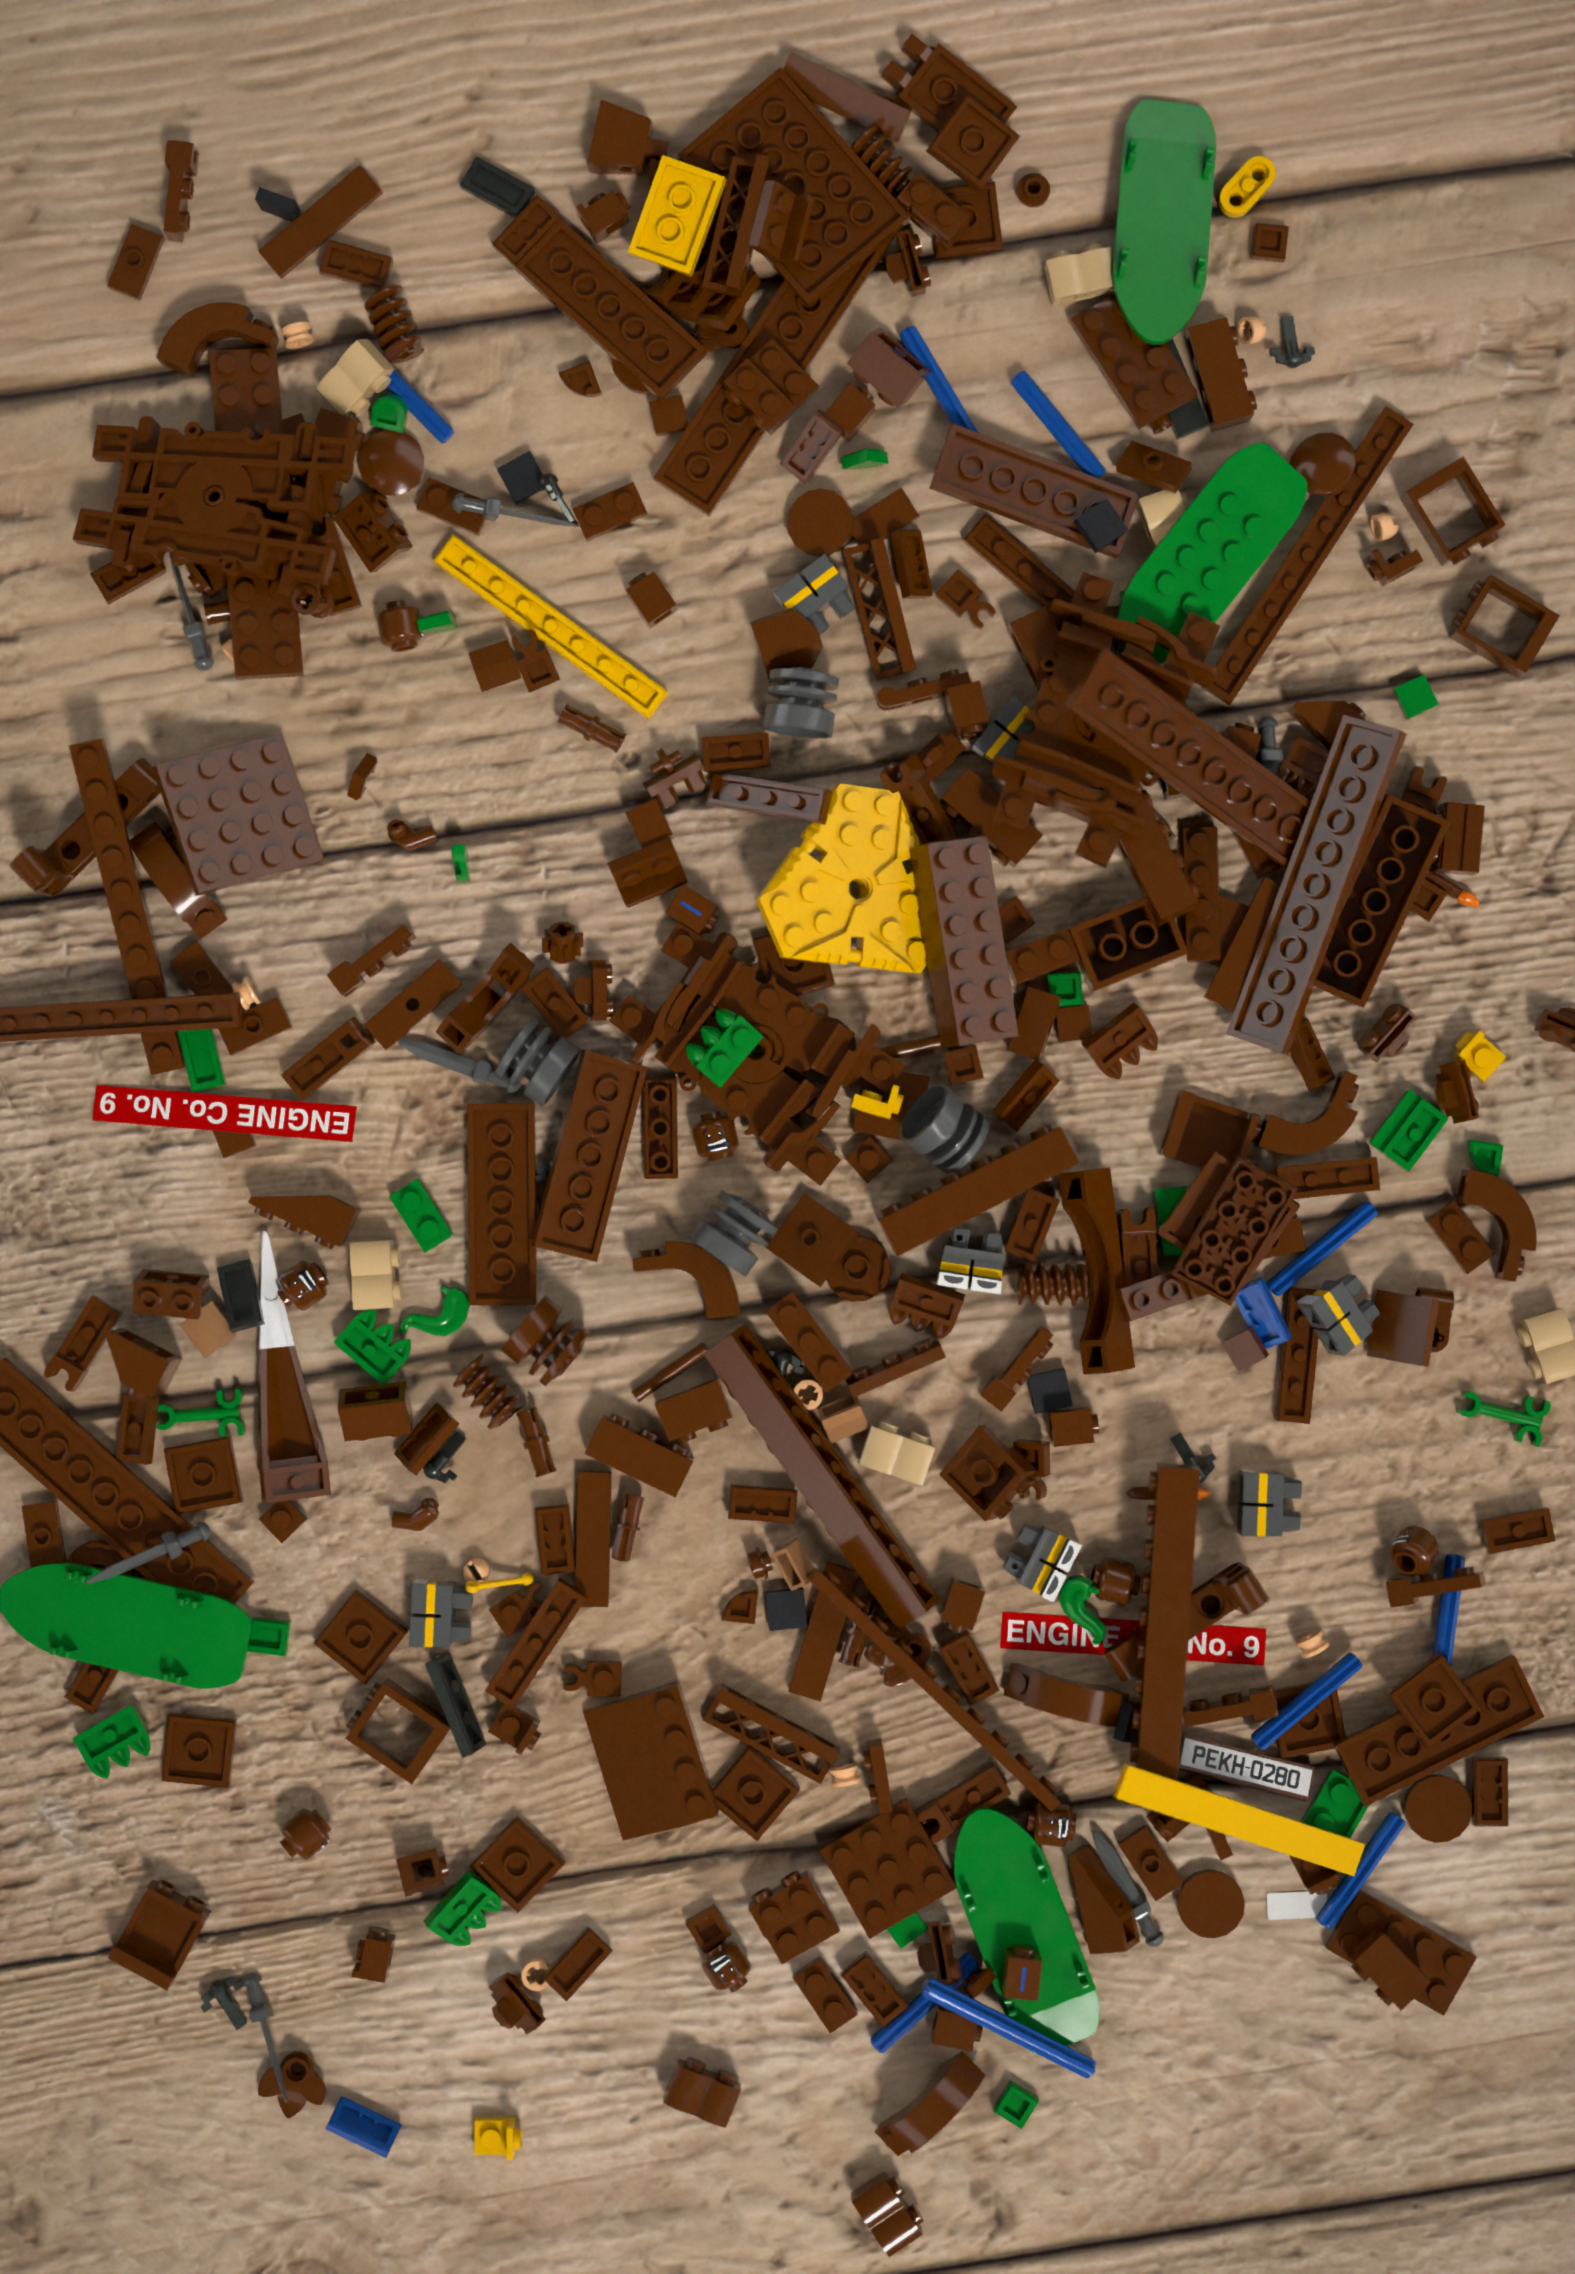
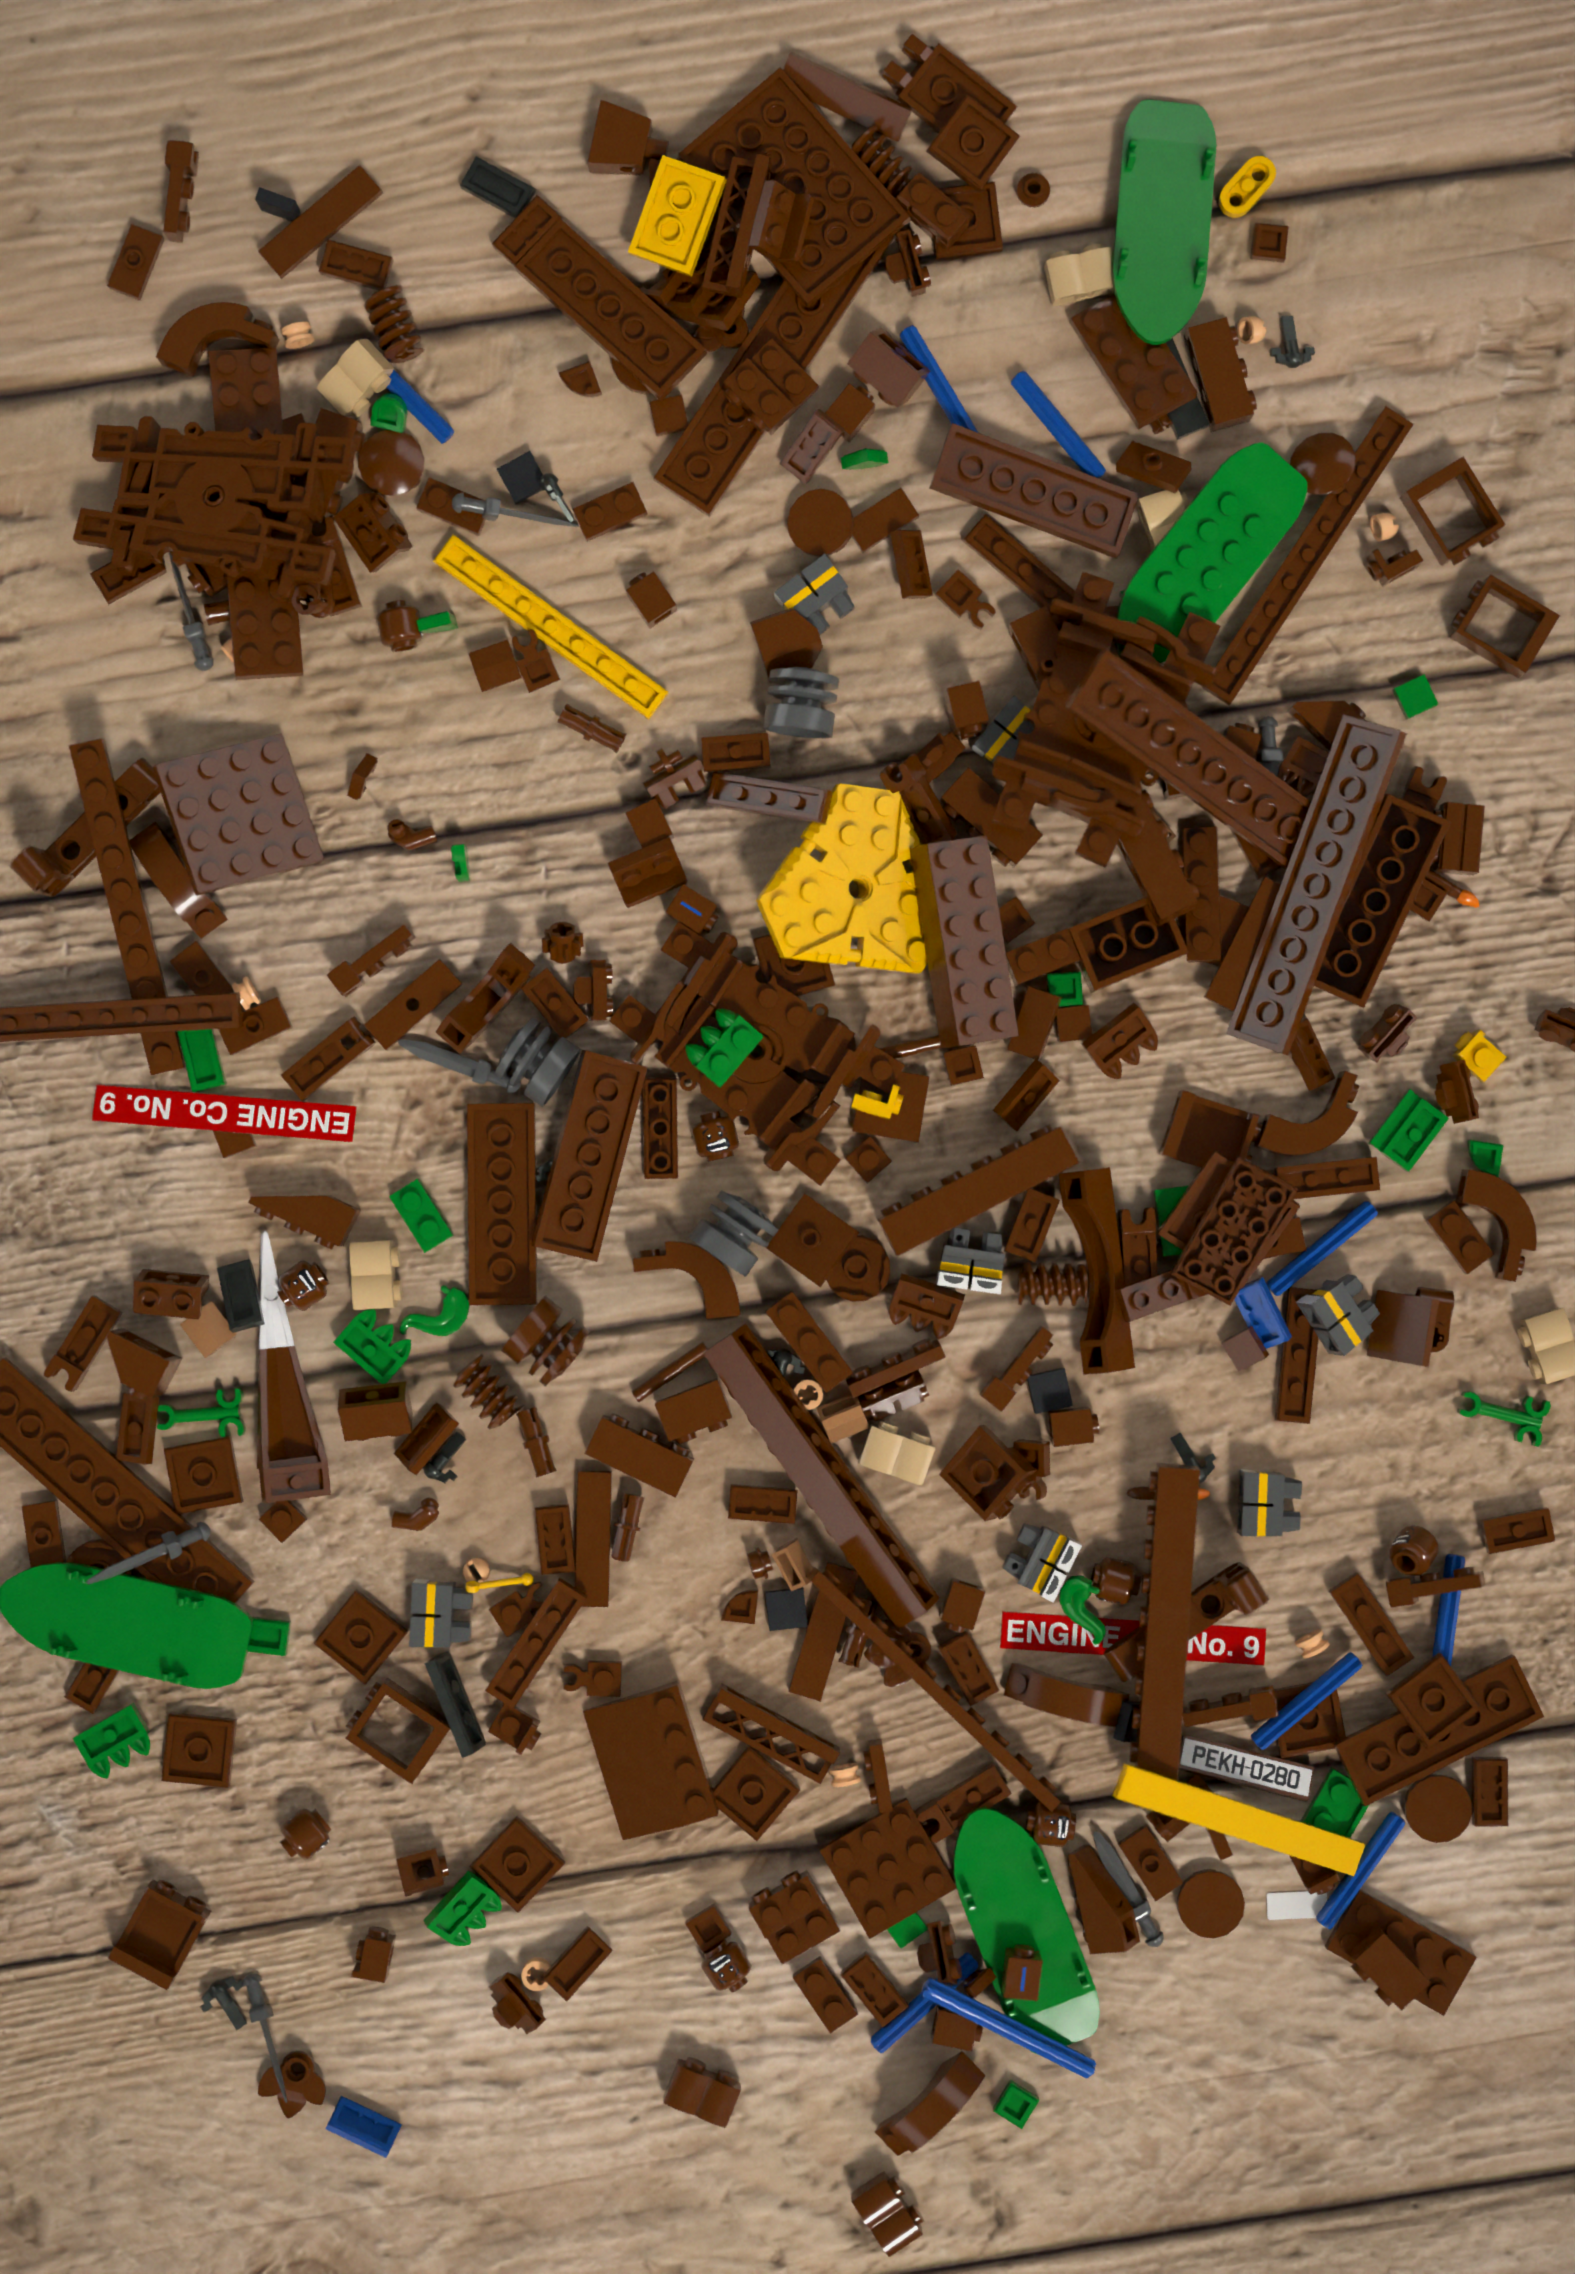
yellow bracket [474,2117,522,2160] -> none
reddish brown brick [576,190,631,244] -> none
reddish brown fence [843,537,917,681] -> none
reddish brown plate [876,669,971,711] -> none
dark grey wheel [899,1083,990,1174] -> none
black piece [1074,498,1129,553] -> none
none -> reddish brown hinge [857,1370,930,1422]
none -> reddish brown plate [1328,1572,1415,1676]

